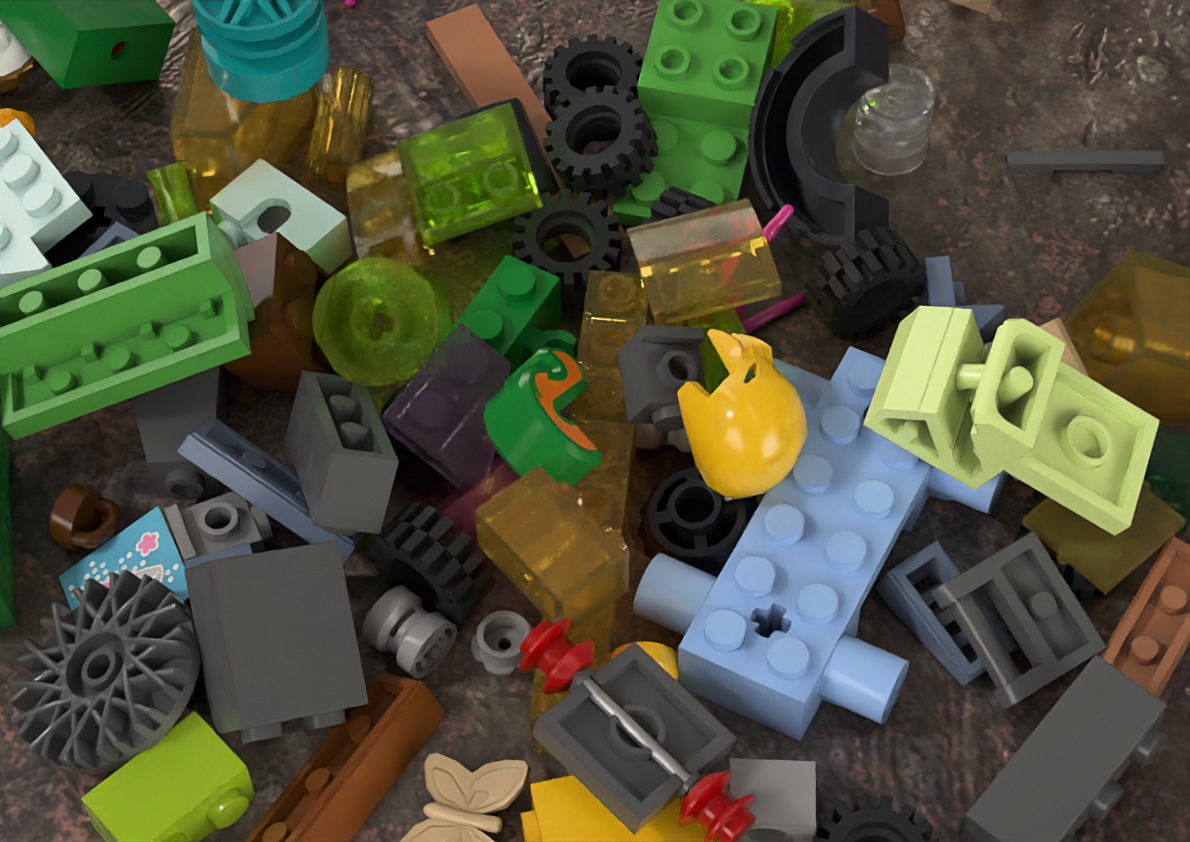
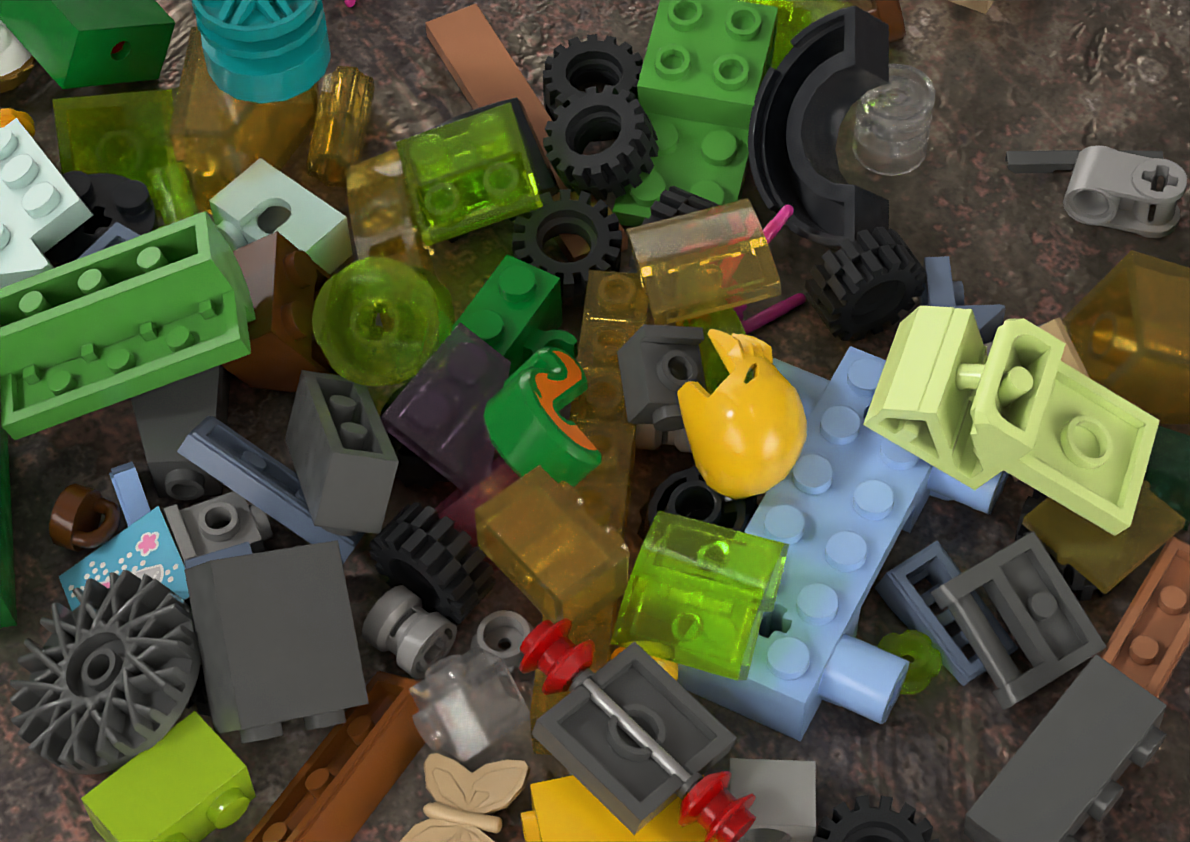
none -> clear neon green slope [53,86,187,210]
none -> light blue tile [109,461,151,527]
none -> clear brick [408,646,532,762]
none -> clear neon green slope [610,511,789,681]
none -> clear neon green plate [877,630,942,695]
none -> light grey piece [1063,145,1187,238]

